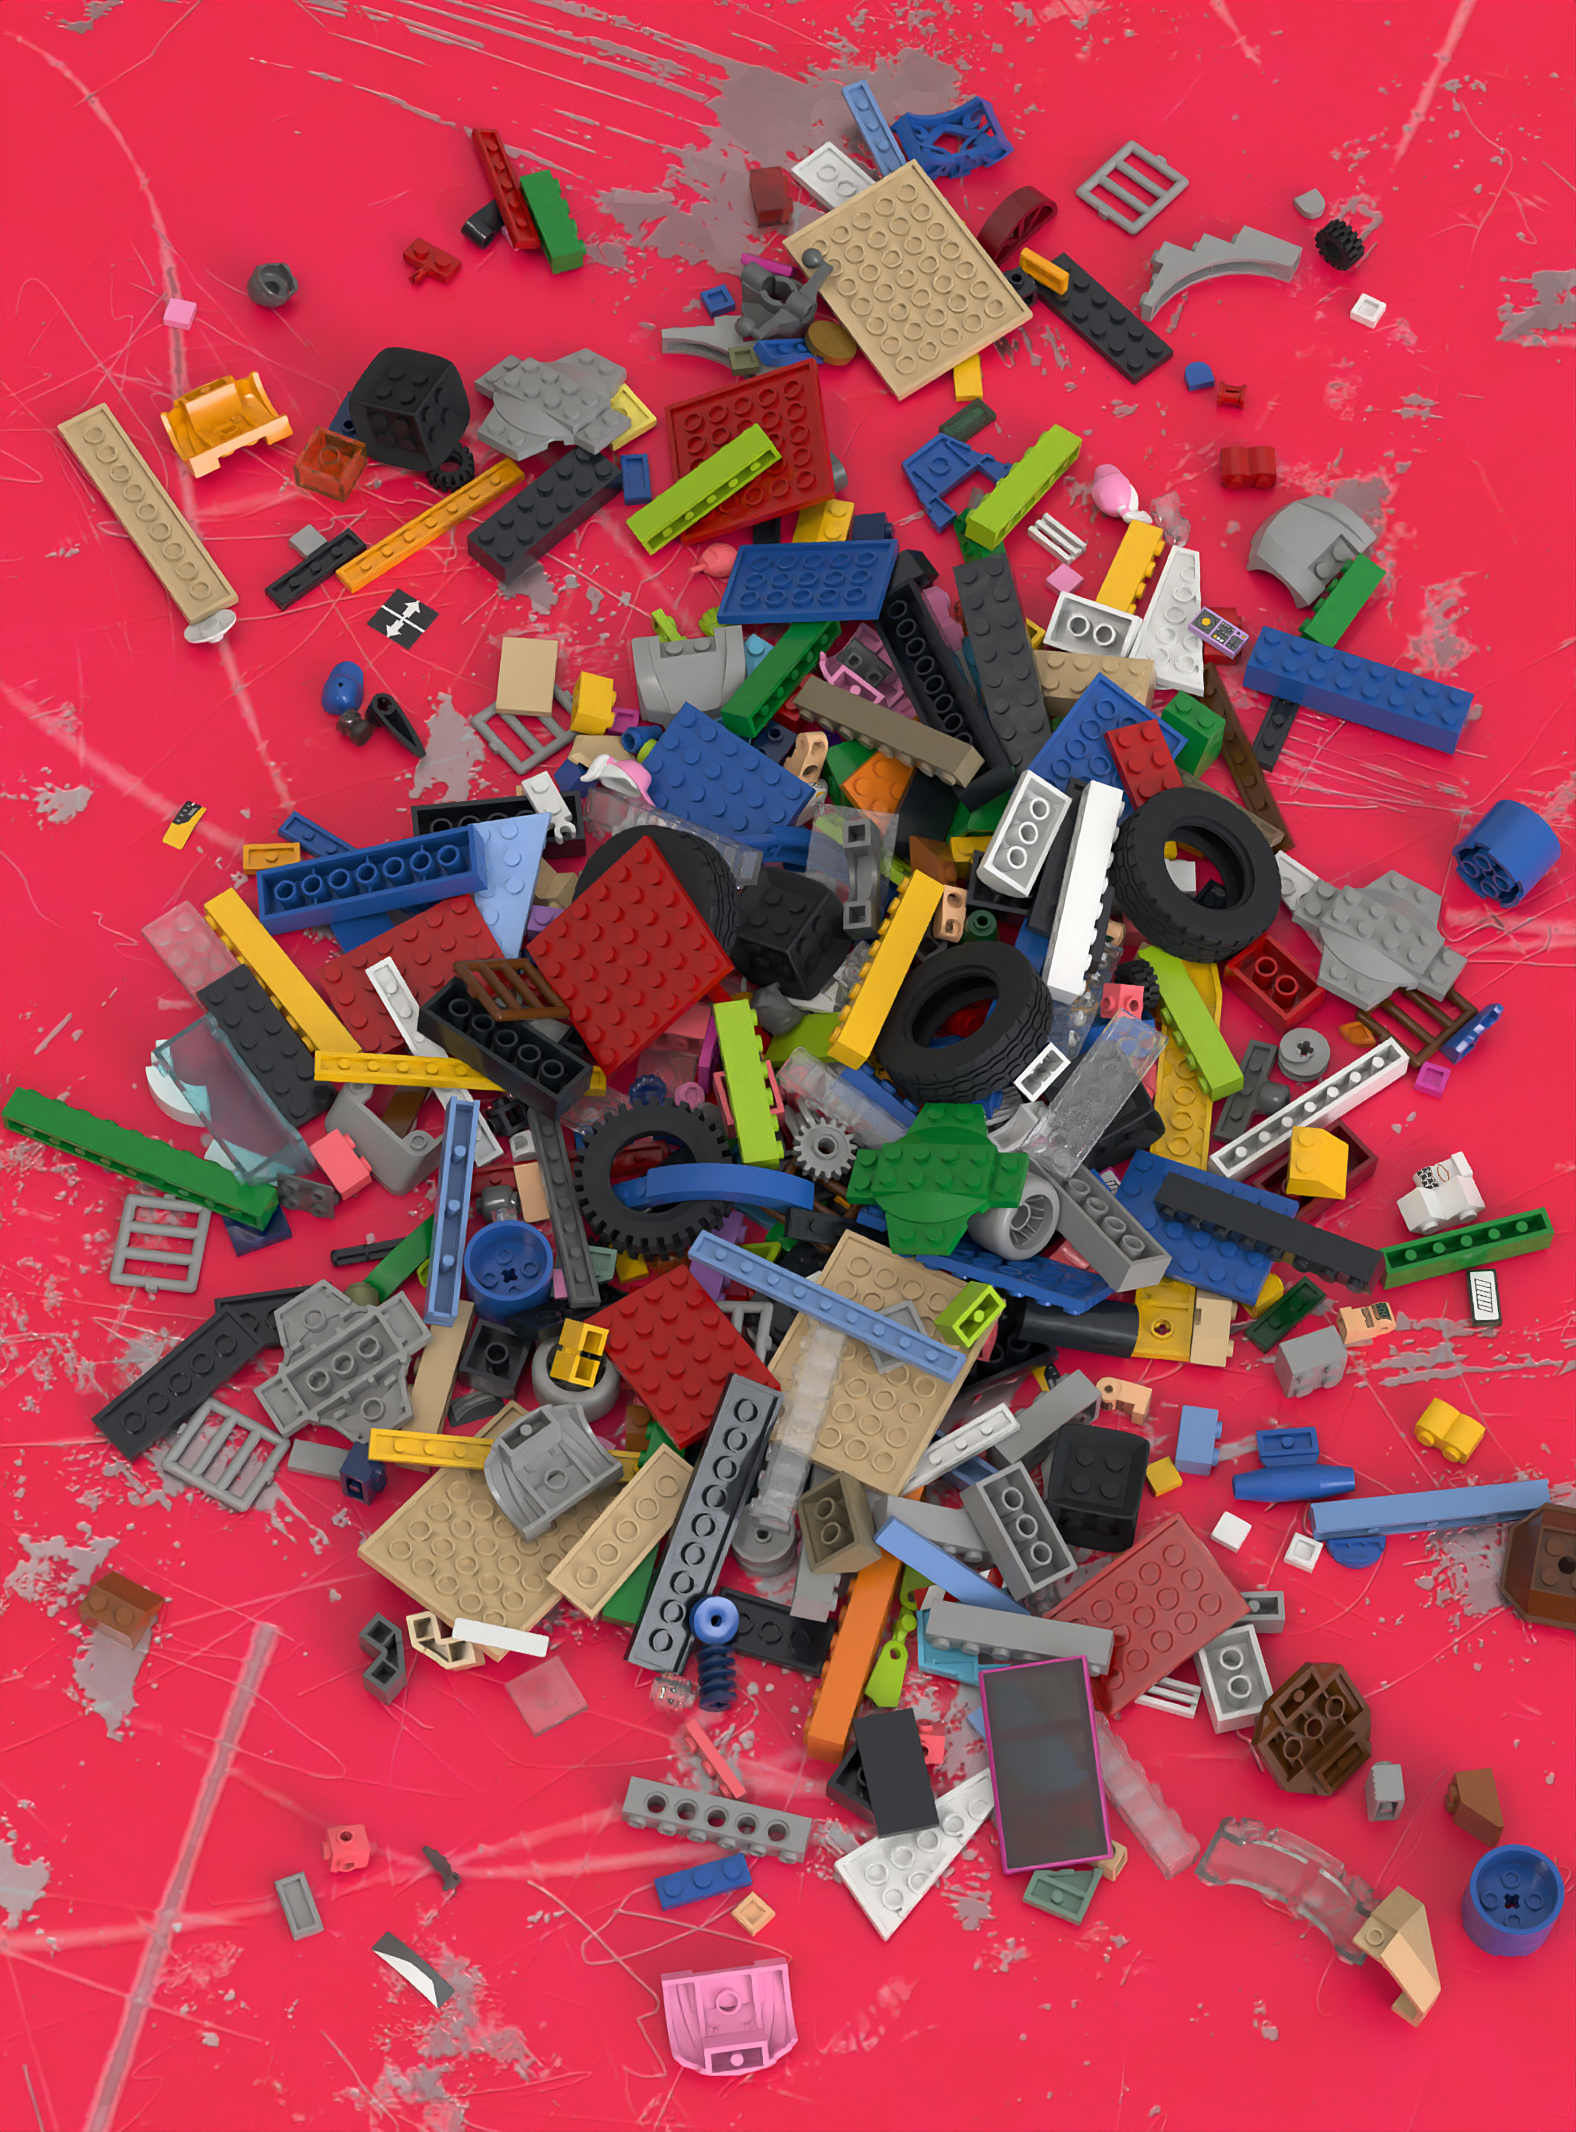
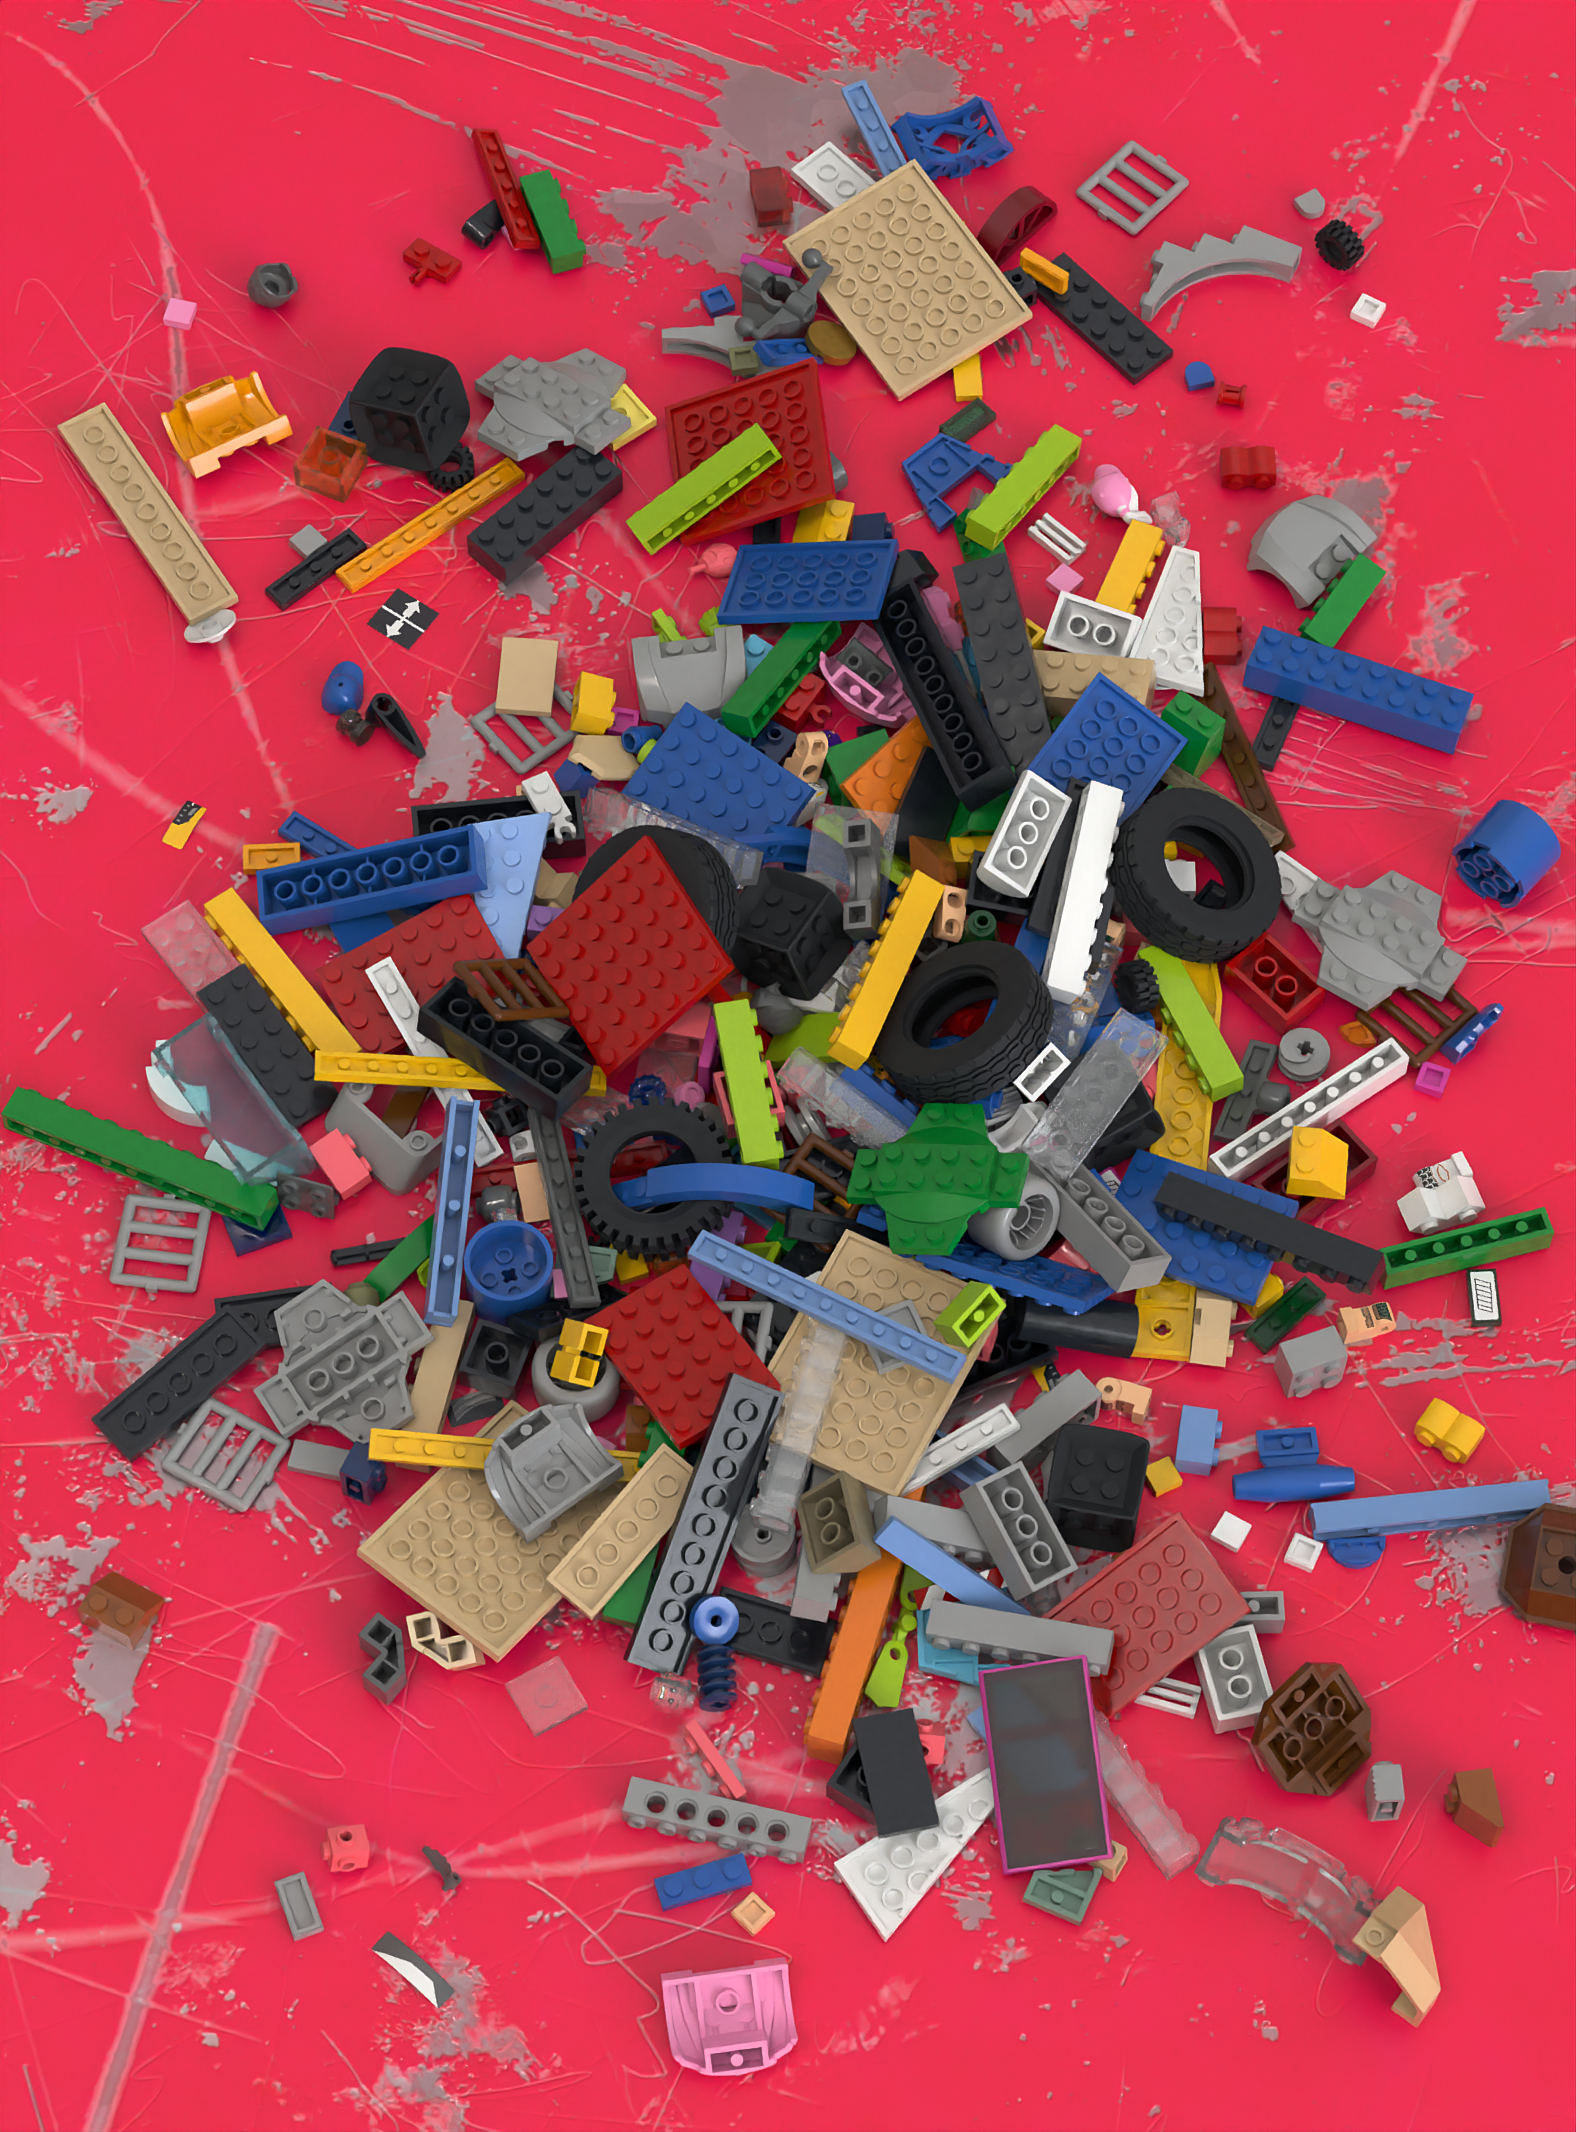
white sticker [452,1617,549,1657] -> none
hair [580,754,656,813] -> none
blue tile [620,453,652,506] -> none
light grey gear [791,1117,857,1183] -> none
dark tan brick [793,675,984,788] -> none
coral brick [1101,983,1144,1026] -> none
red plate [1103,719,1184,811] -> none
tile [1188,606,1249,659] -> none
blue brick [1461,1844,1564,1957] -> none

